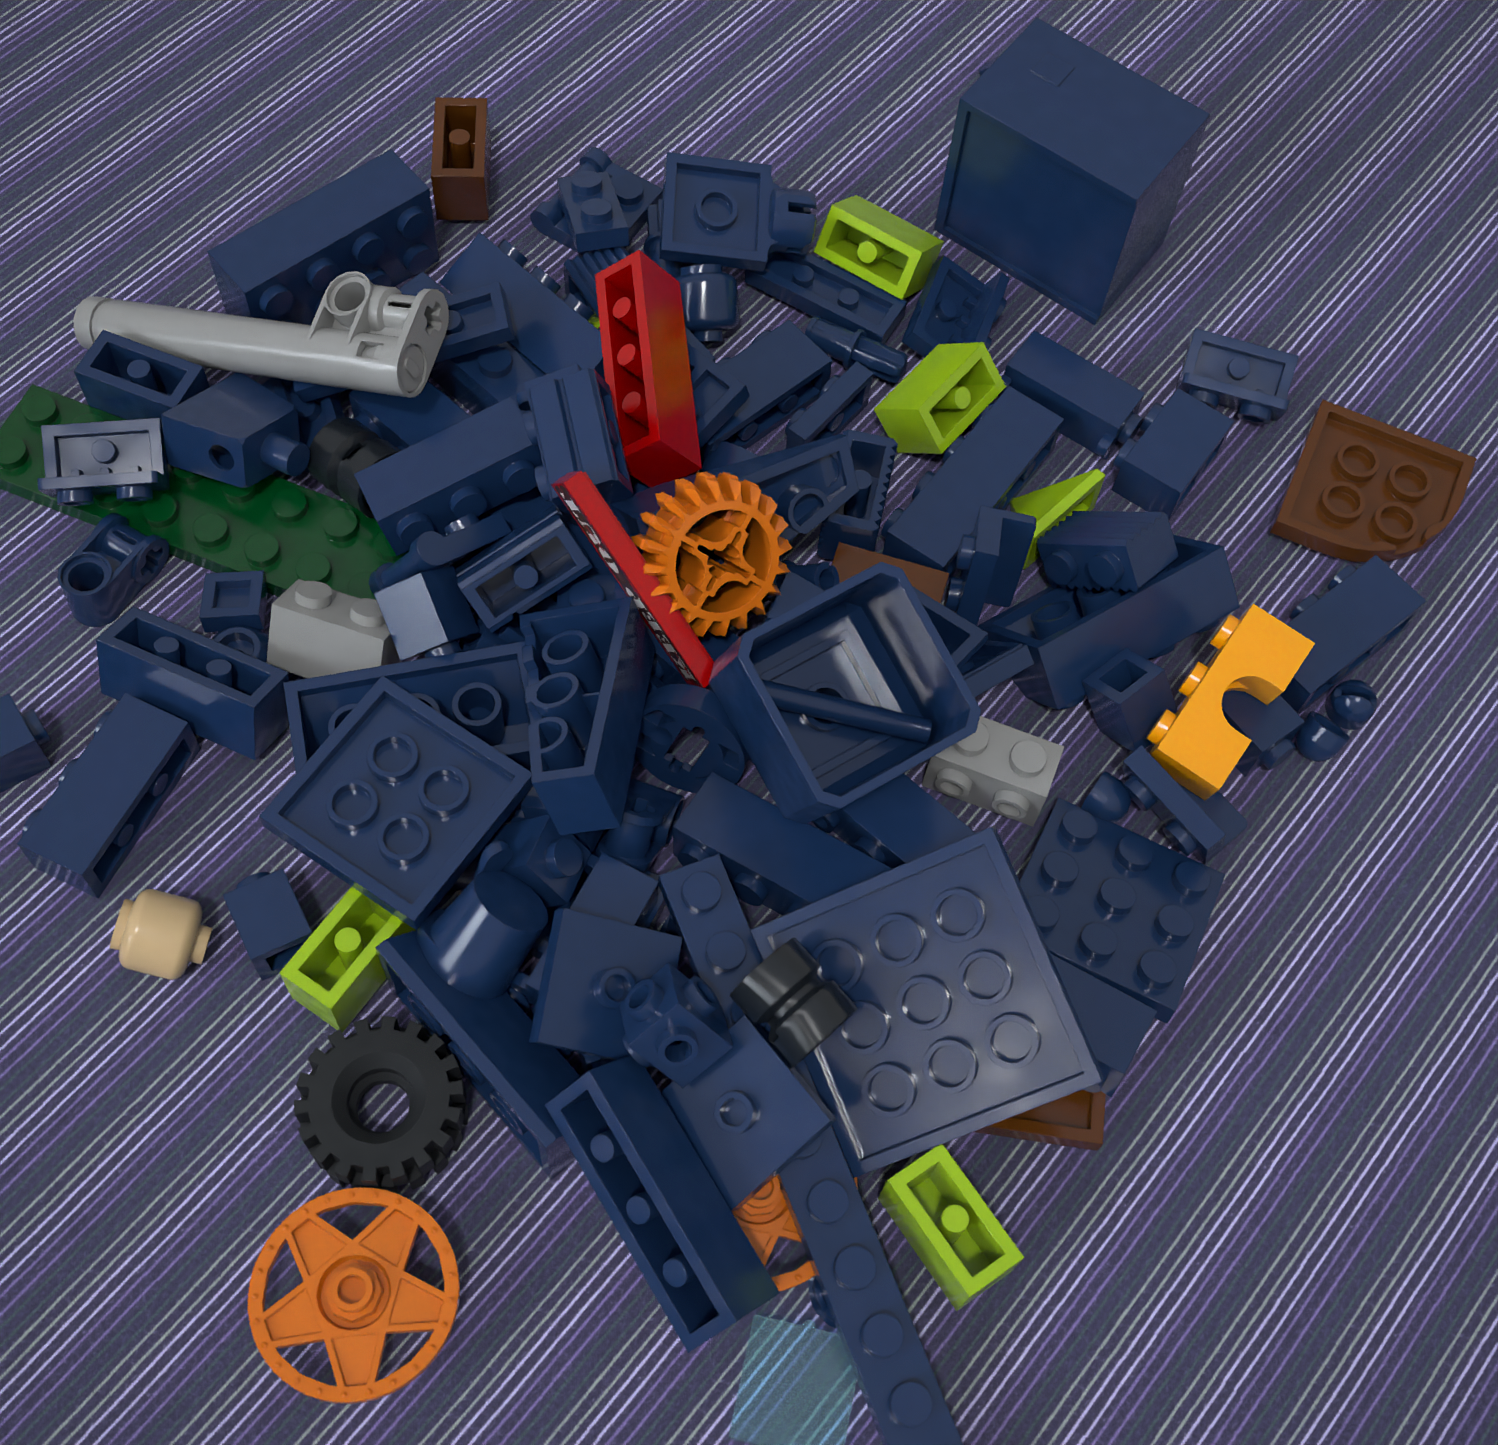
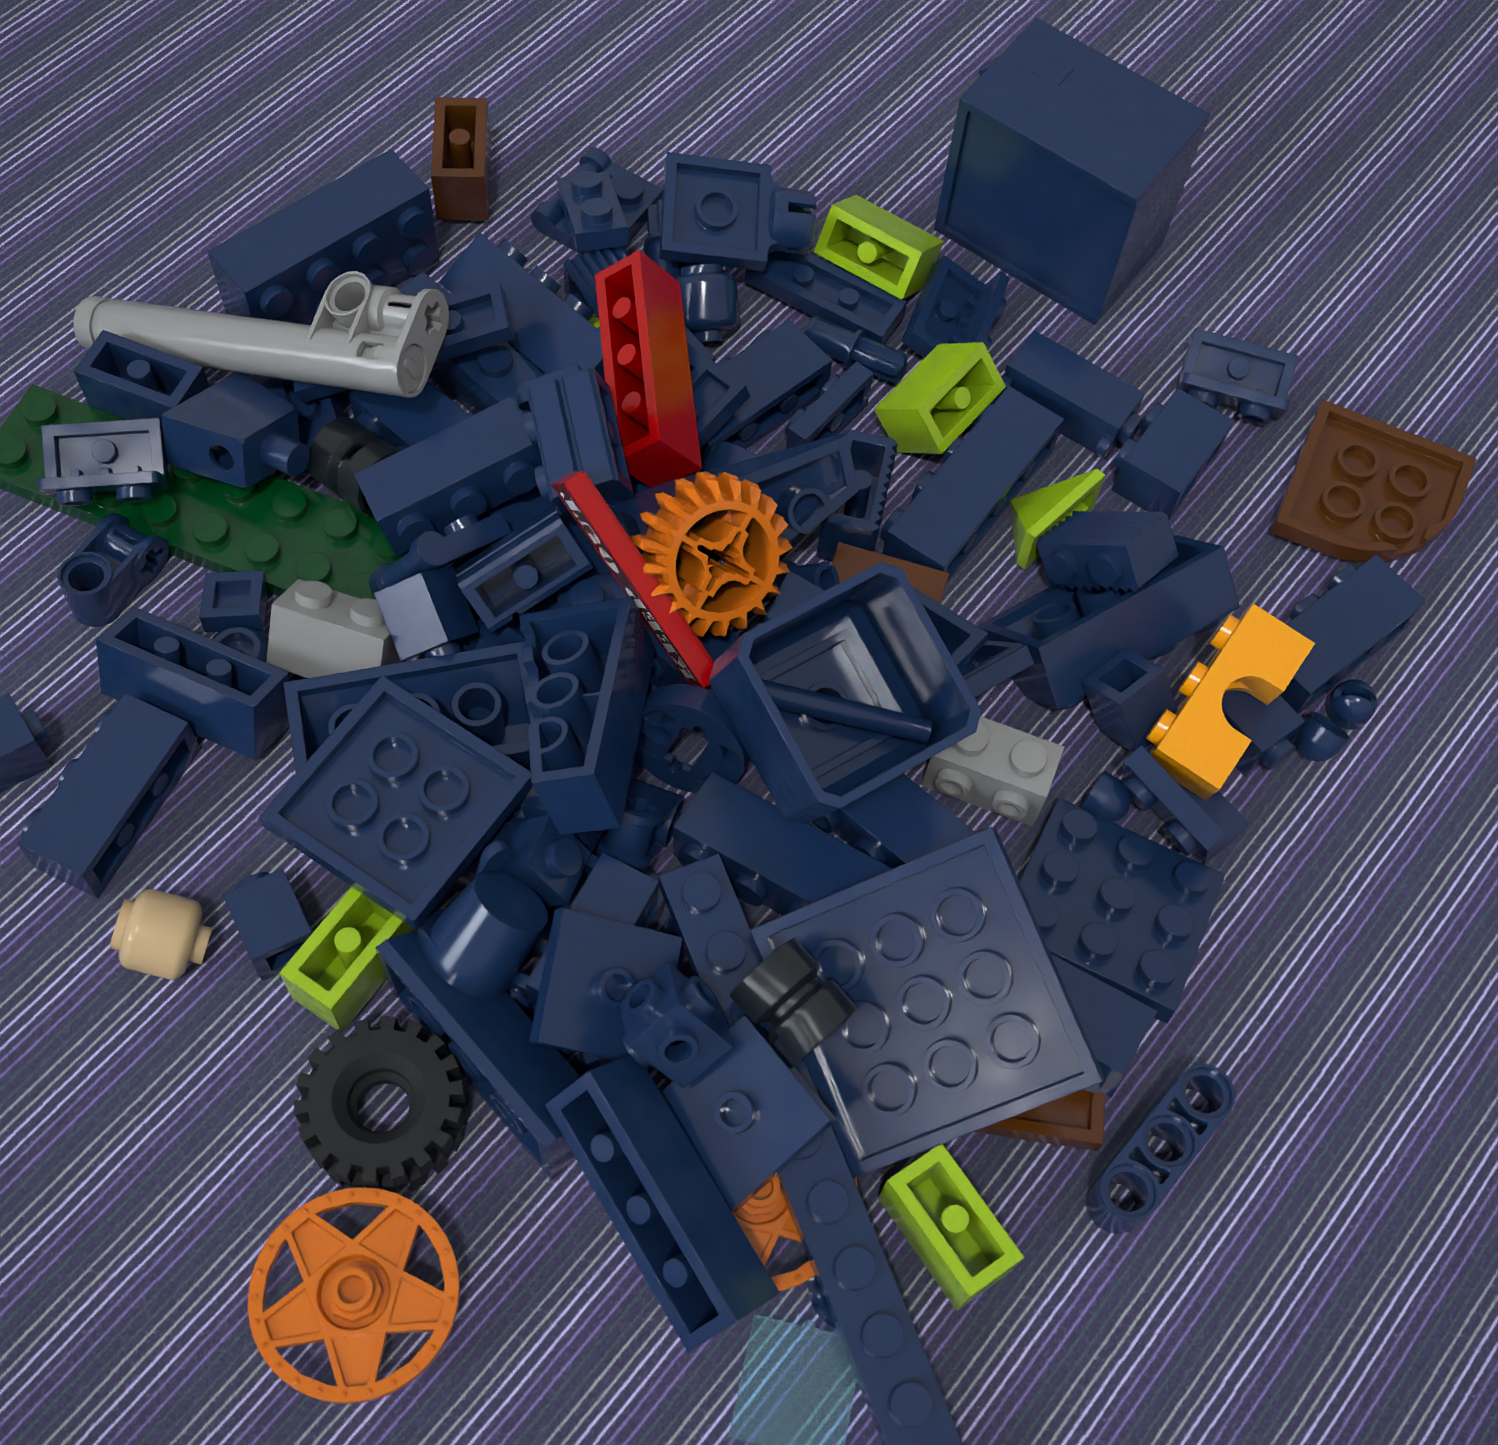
dark blue bracket [944,505,1036,626] -> none
none -> dark blue beam [1086,1064,1235,1234]

